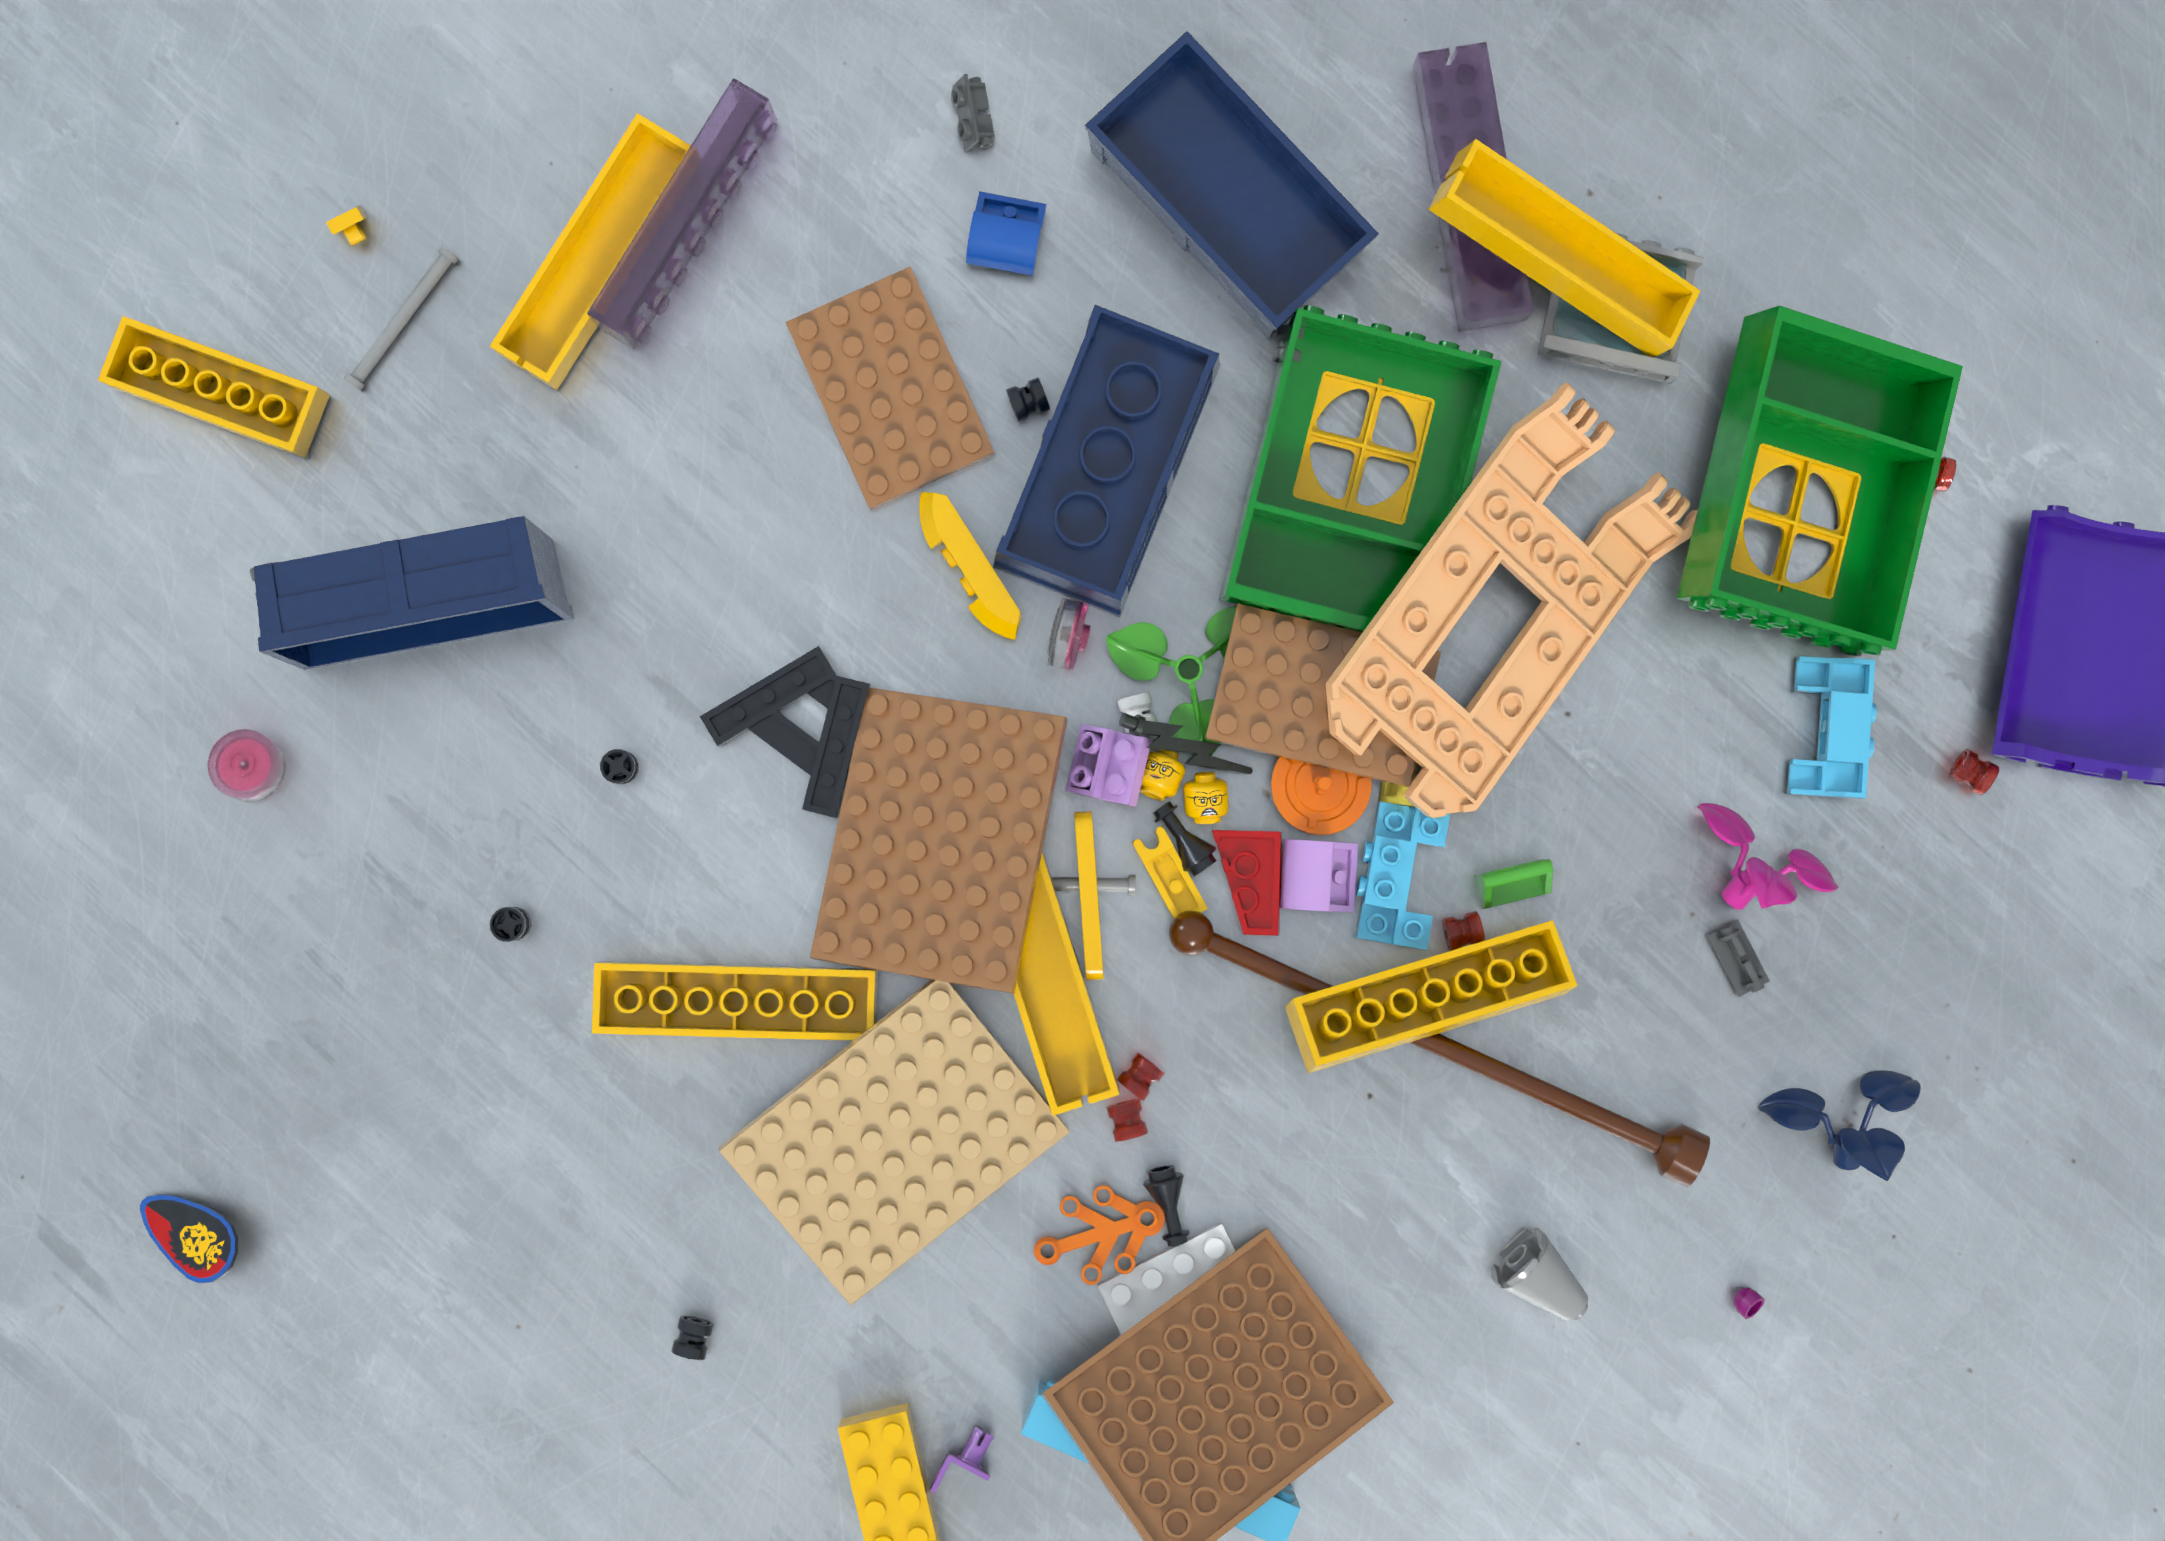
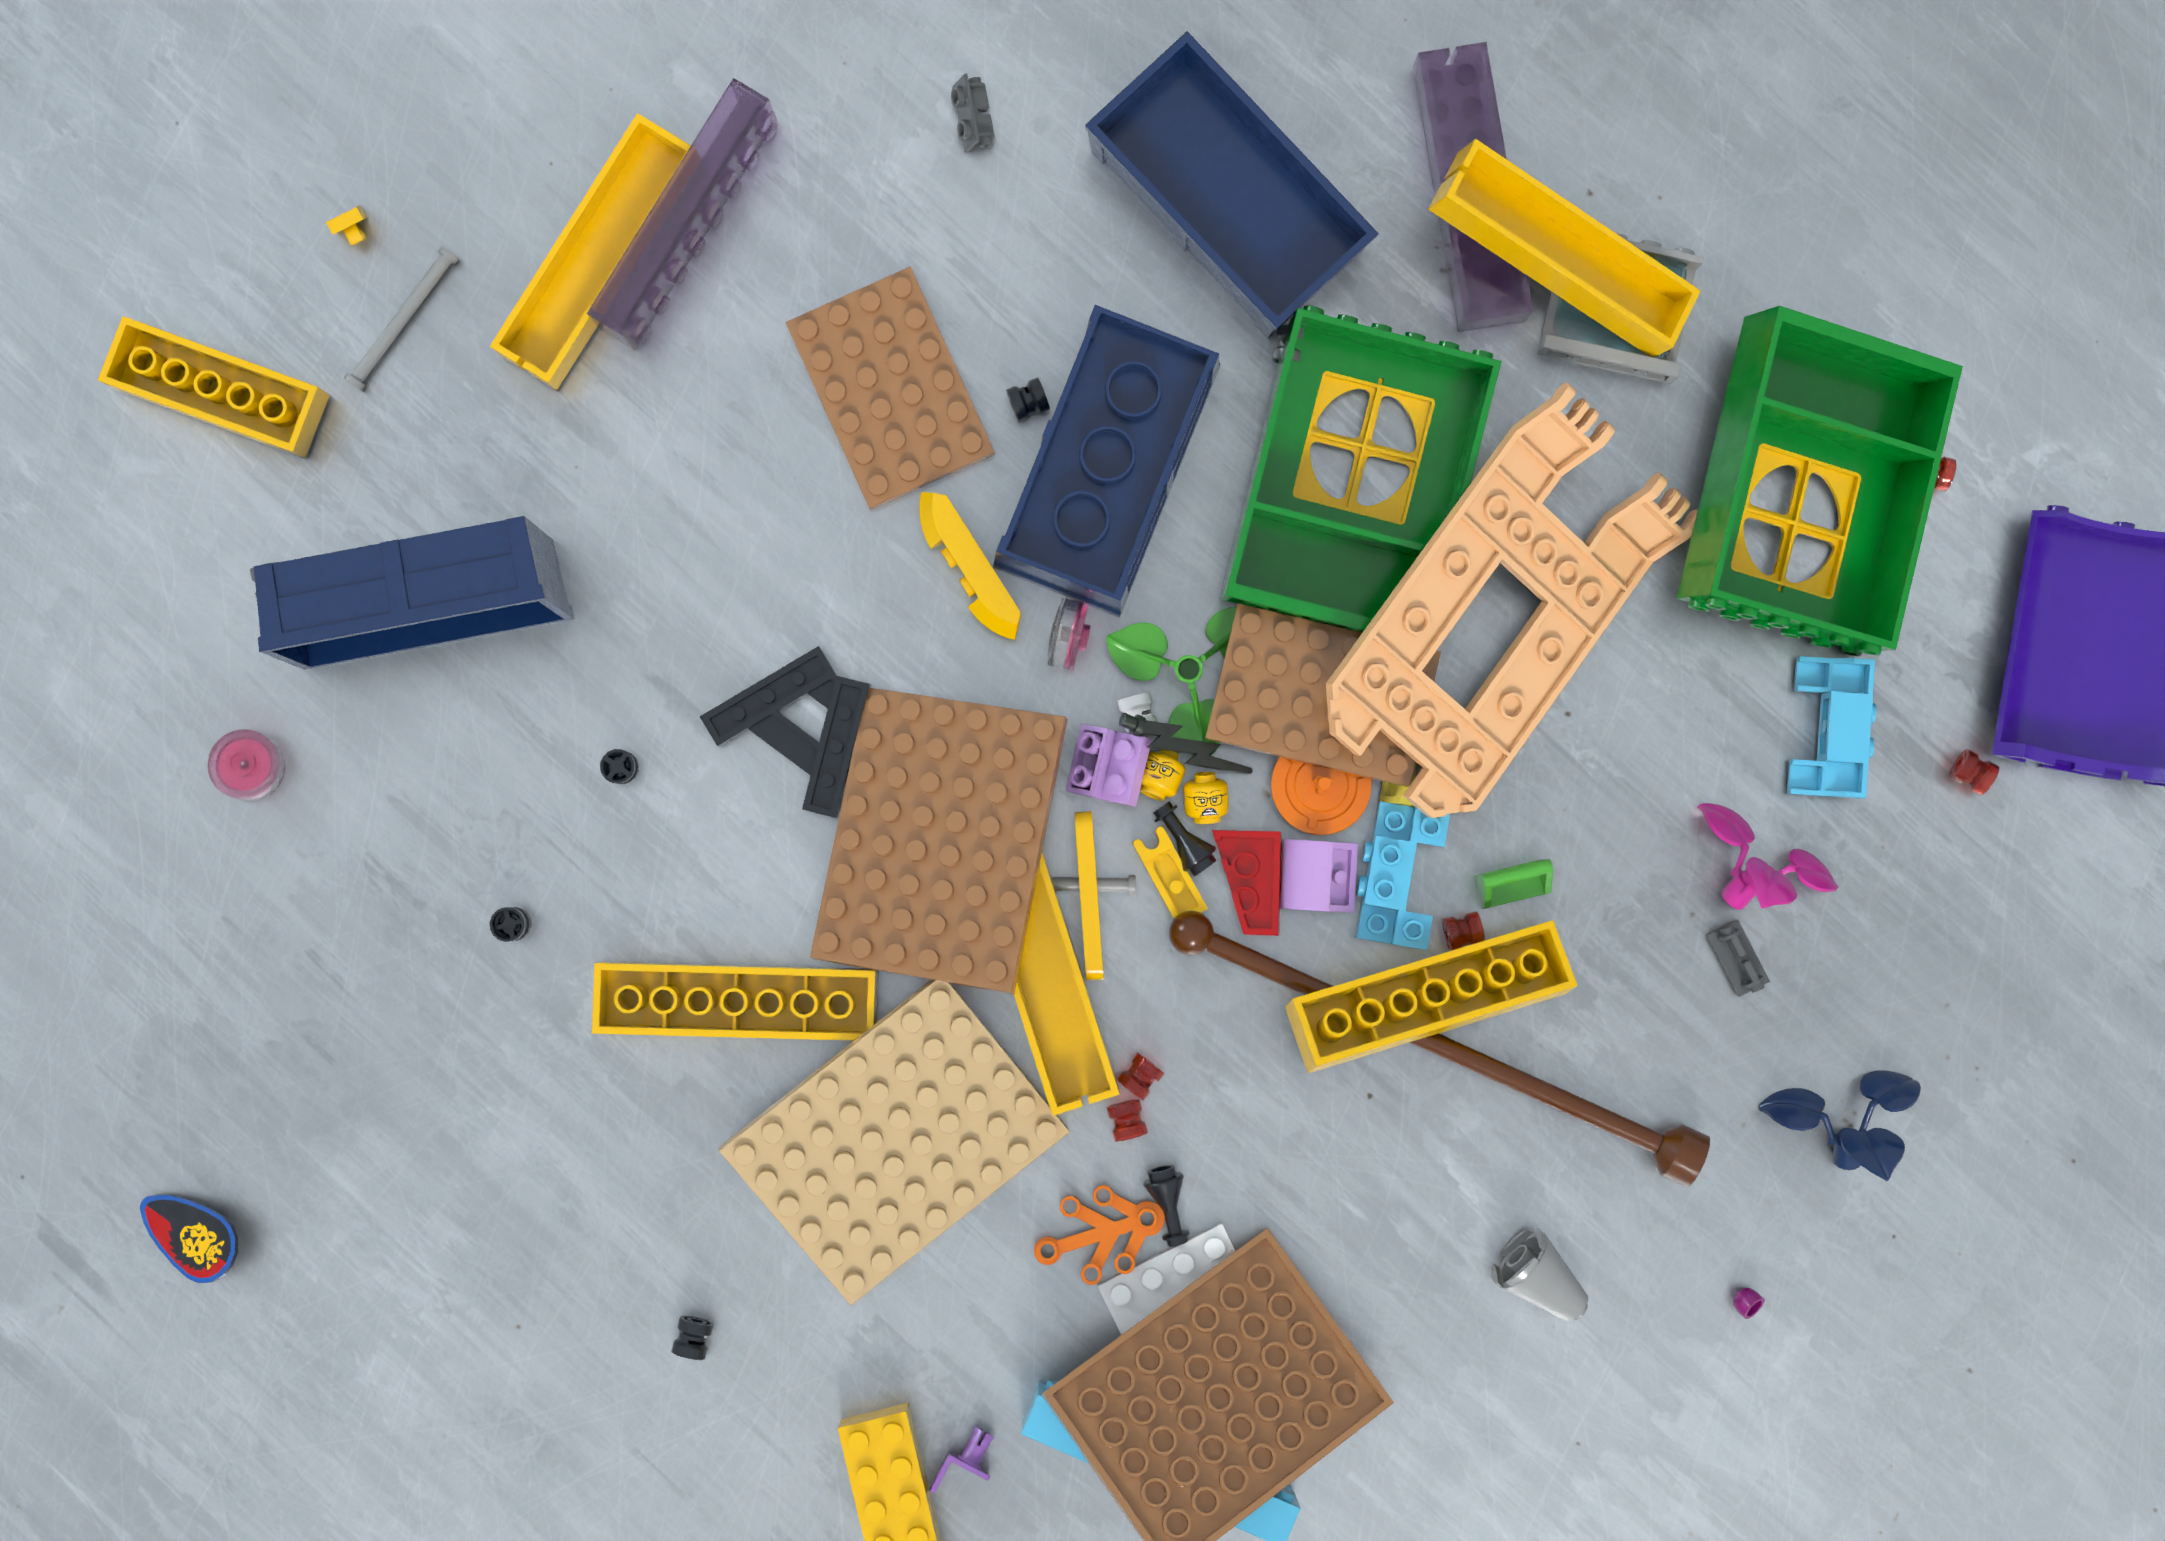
blue brick [966,191,1047,276] -> none

